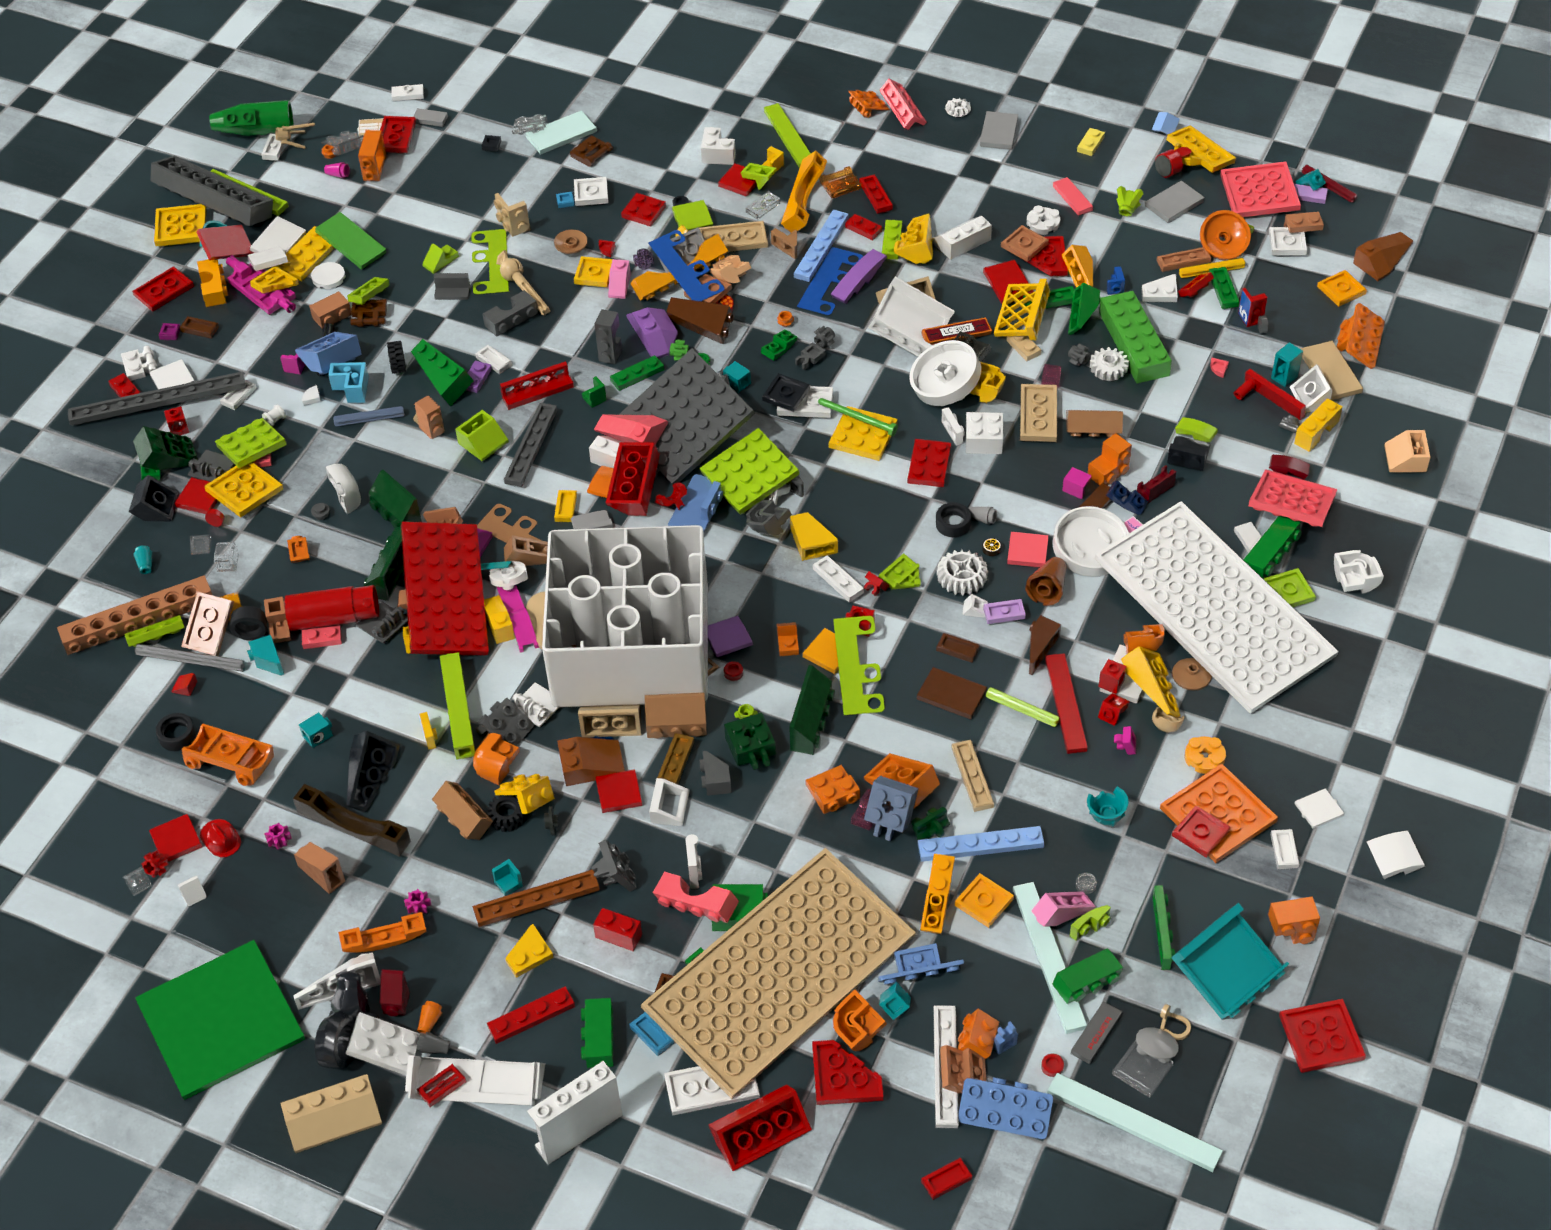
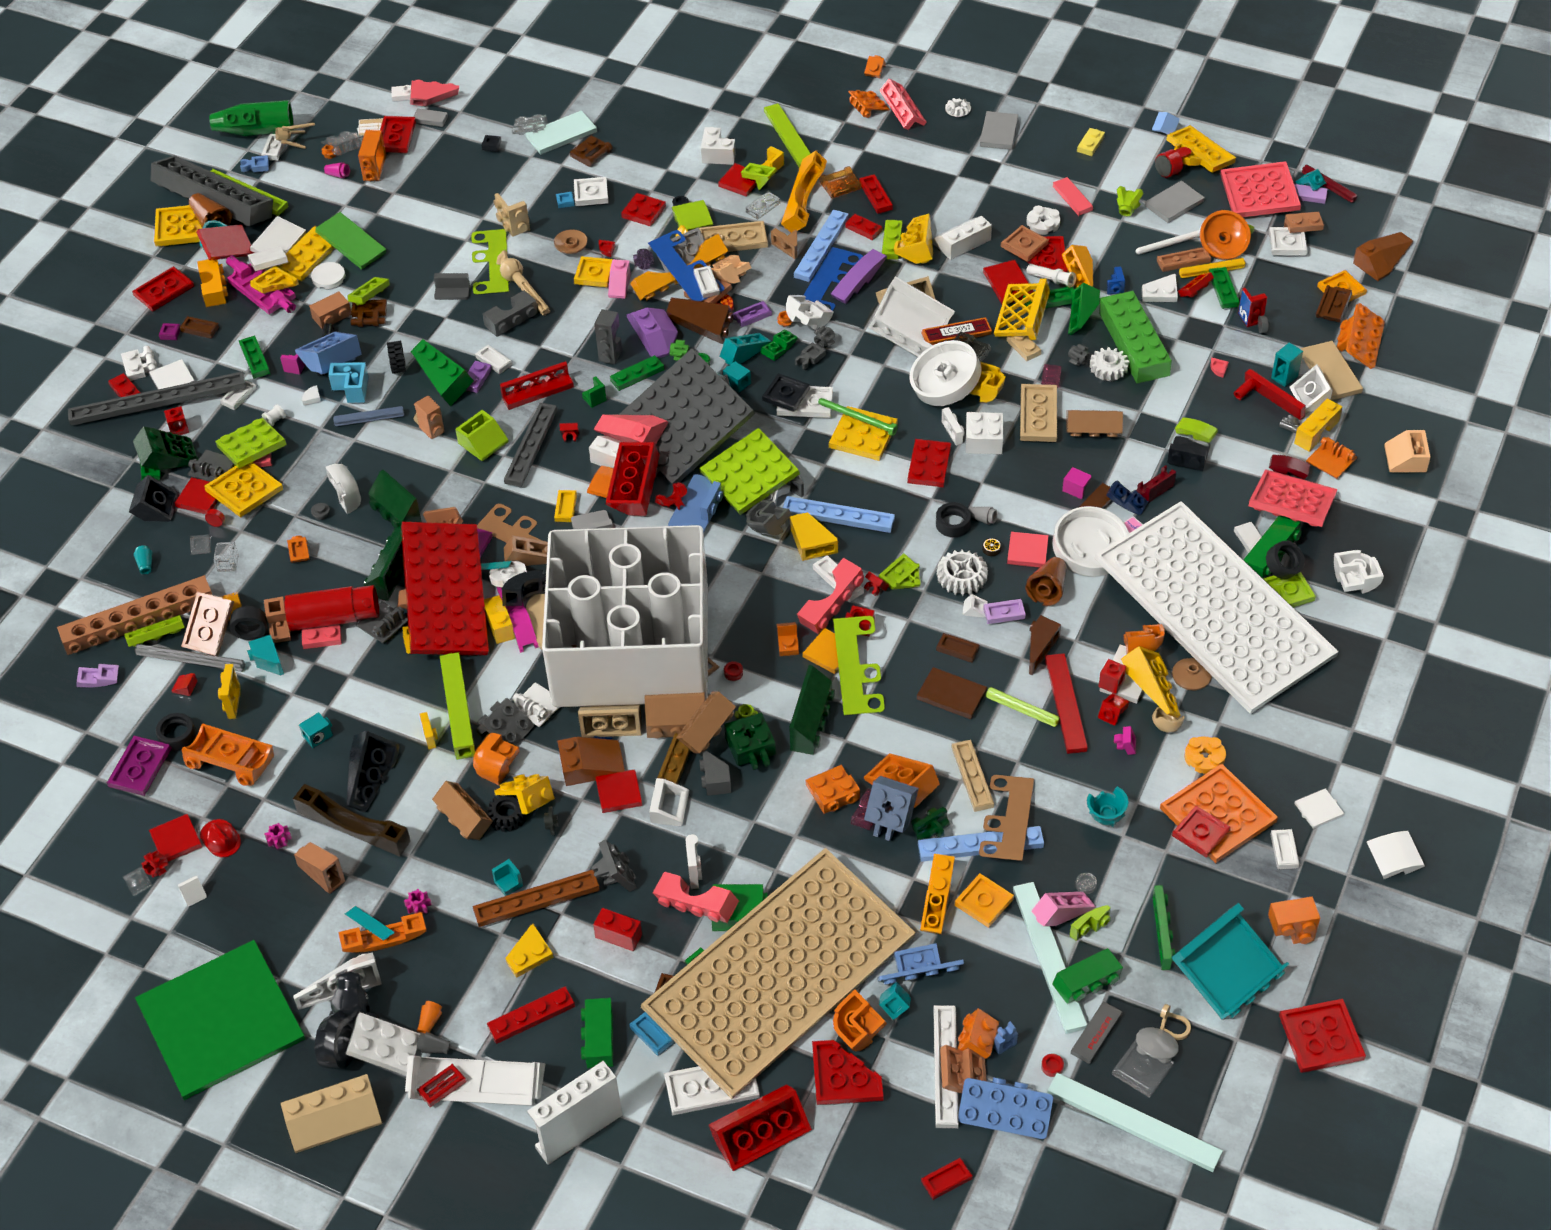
dark red slope [380,969,410,1016] -> none
lime slope [422,244,459,274] -> none
medium lavender slope [708,615,753,657] -> none
orange brick [1087,433,1132,485] -> none
none -> lavender slope [77,664,119,687]
none -> magenta plate [107,736,171,796]
none -> dark orange cone [189,193,232,228]
none -> yellow plate [218,664,241,719]
none -> green plate [238,335,270,379]
none -> medium blue plate [240,155,269,172]
none -> teal sticker [345,906,395,941]
none -> coral slope [410,80,459,106]
none -> black arch [502,570,546,606]
none -> red tile [560,423,579,442]
none -> medium nougat brick [676,691,736,753]
none -> white tile [694,265,720,298]
none -> teal slope [719,333,772,365]
none -> medium lavender tile [733,301,772,328]
none -> light blue plate [783,496,895,533]
none -> white brick [786,295,834,330]
none -> coral arch [797,558,864,634]
none -> orange bracket [864,55,886,78]
none -> medium nougat piece [979,775,1034,861]
none -> white pin [1027,264,1076,287]
none -> white piece [1136,228,1200,255]
none -> black tyre [1266,541,1305,579]
none -> orange hinge [1306,437,1357,479]
none -> reddish brown plate [1316,285,1352,323]

